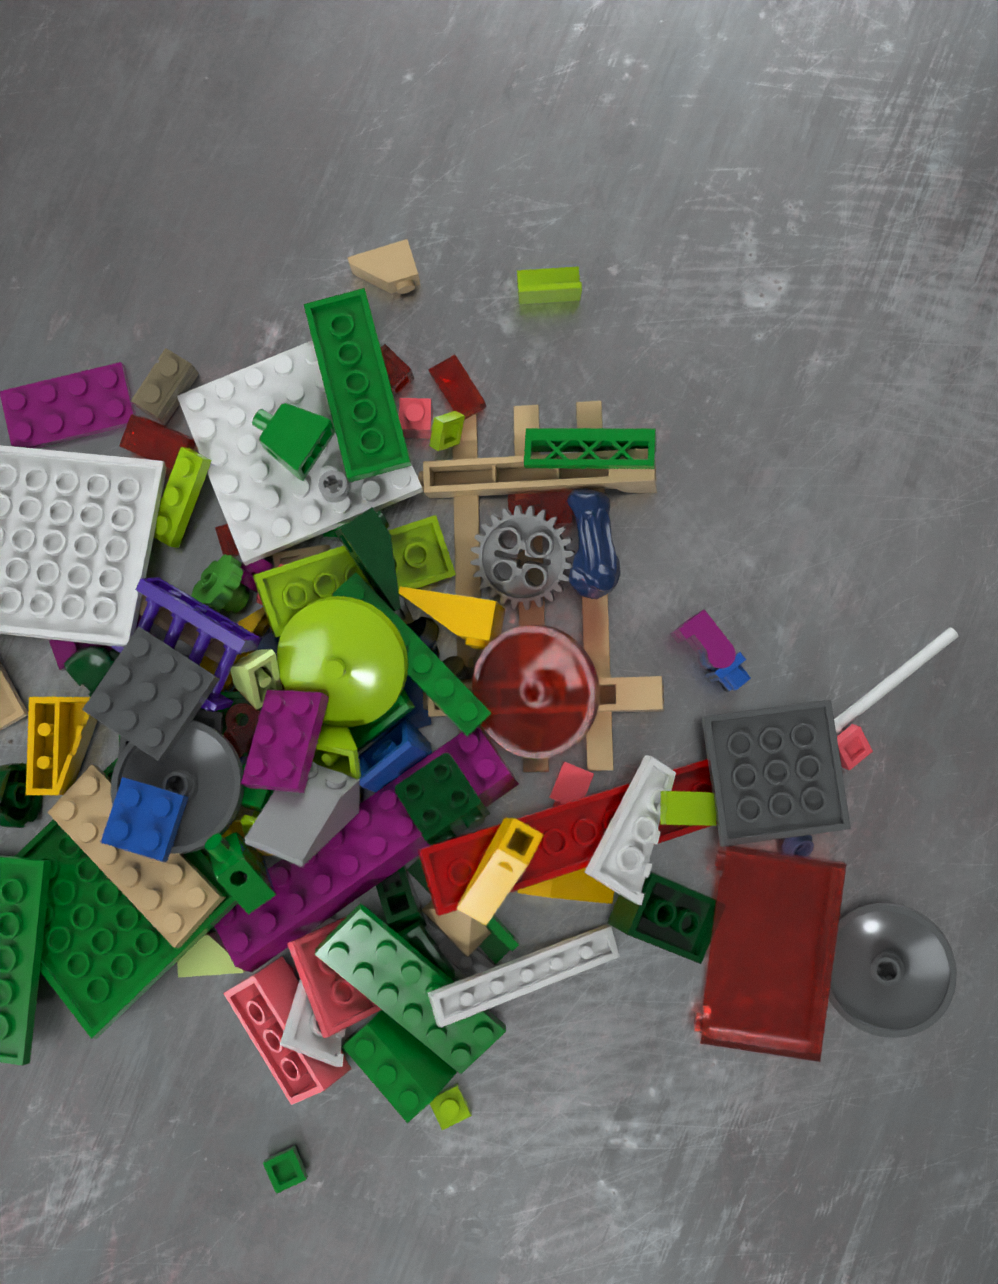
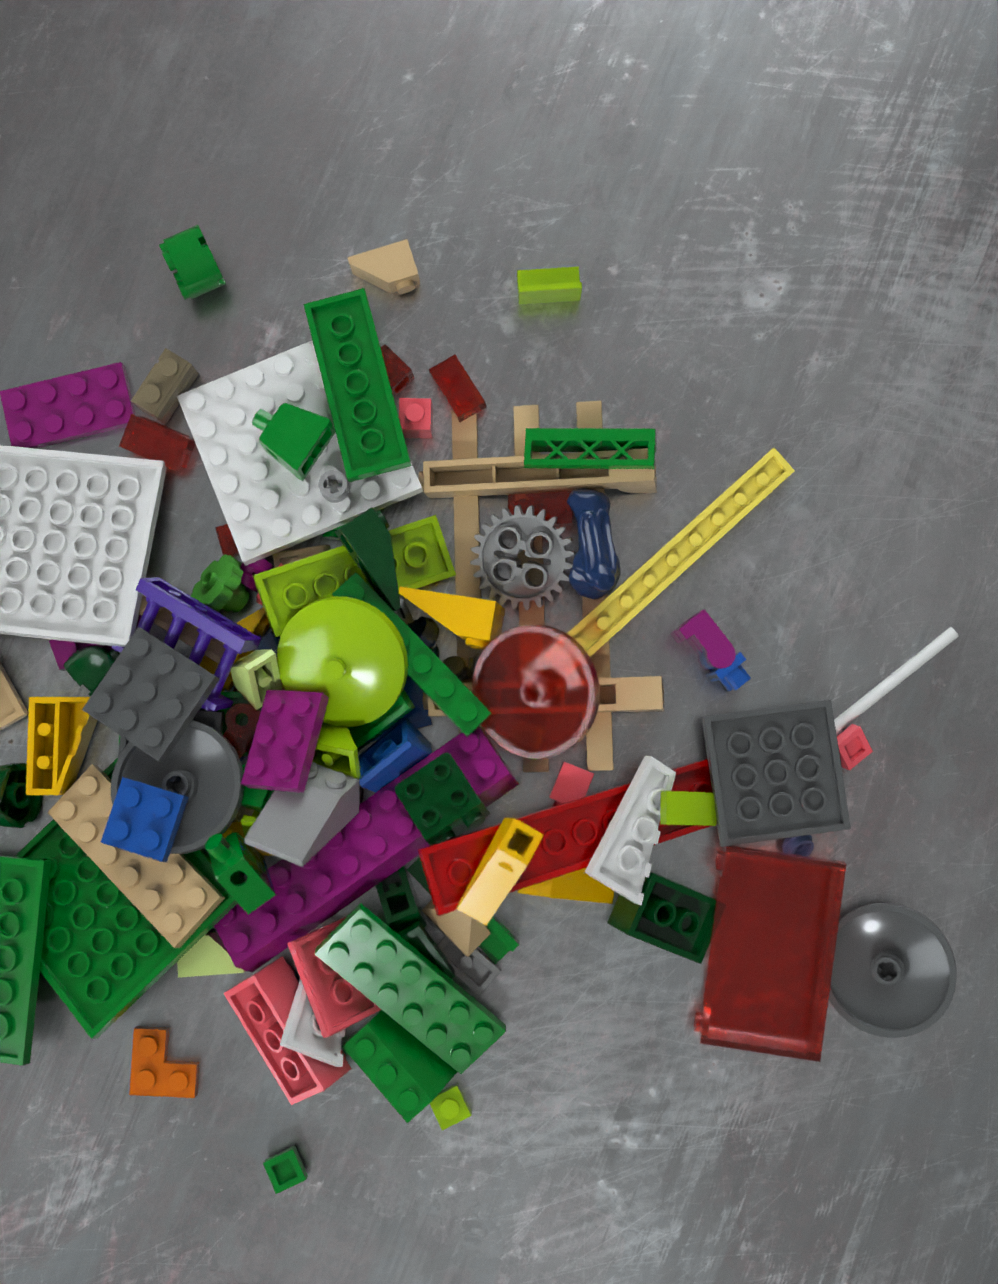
lime plate [154,447,212,548] -> none
white plate [428,924,620,1028] -> none
lime plate [429,410,465,451] -> none
none -> orange plate [129,1026,199,1098]
none -> green brick [159,224,226,300]
none -> light yellow plate [543,447,795,679]

